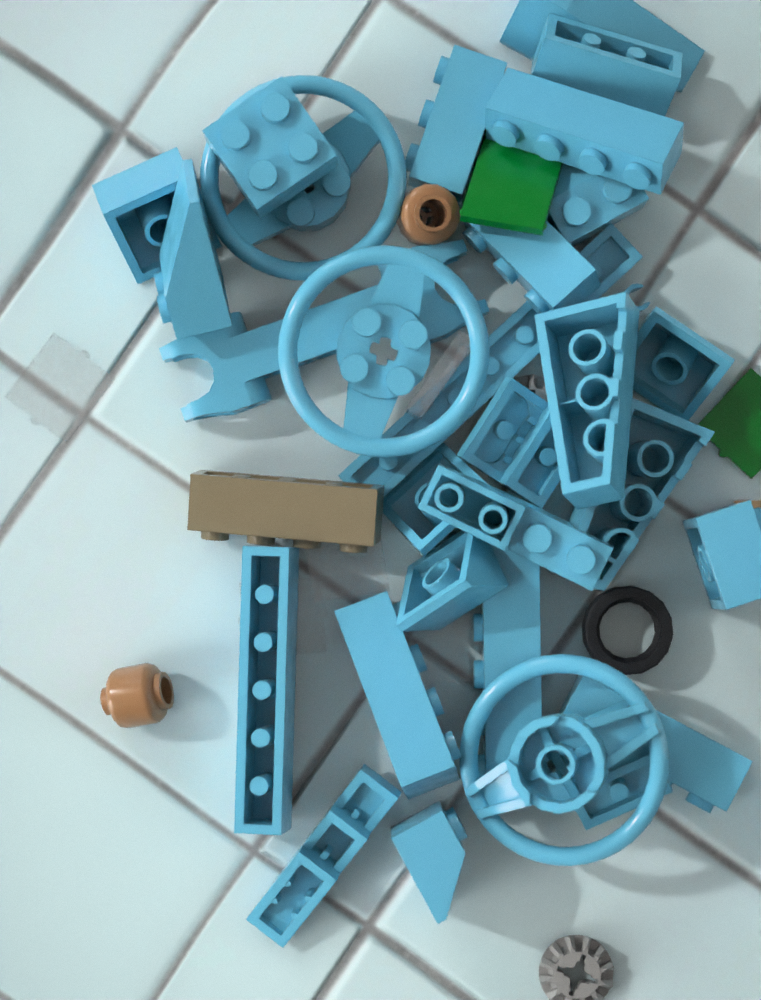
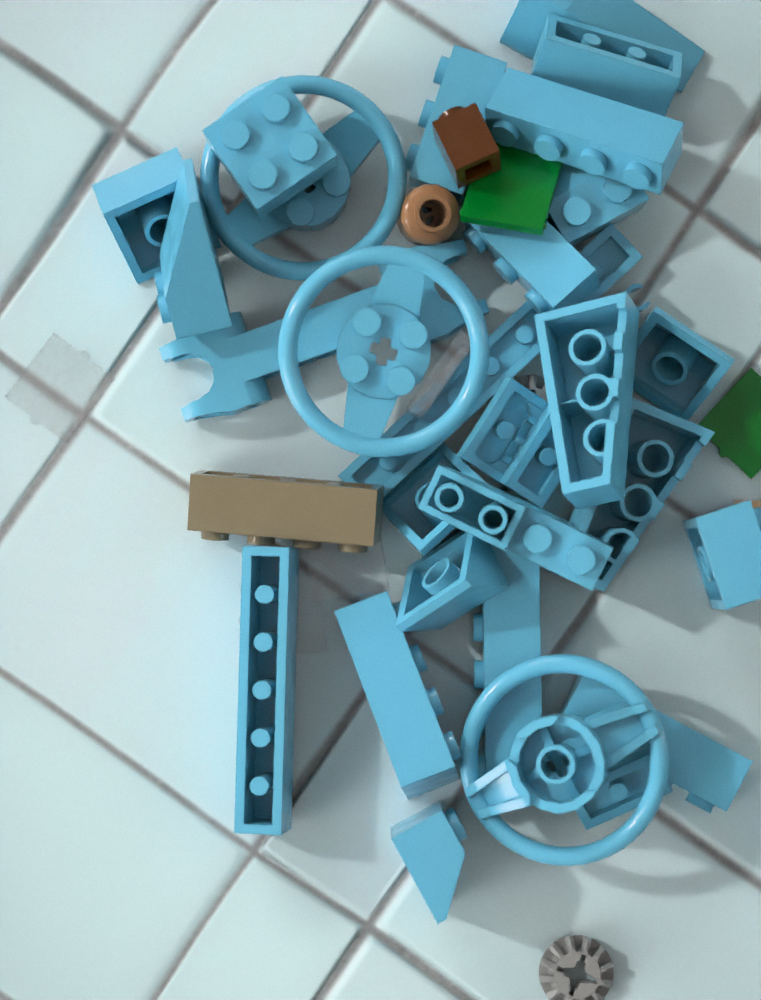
medium nougat head [100,663,174,728] -> none
medium azure slope [246,764,402,948] -> none
black tyre [581,586,673,675] -> none
none -> reddish brown brick [432,103,501,189]

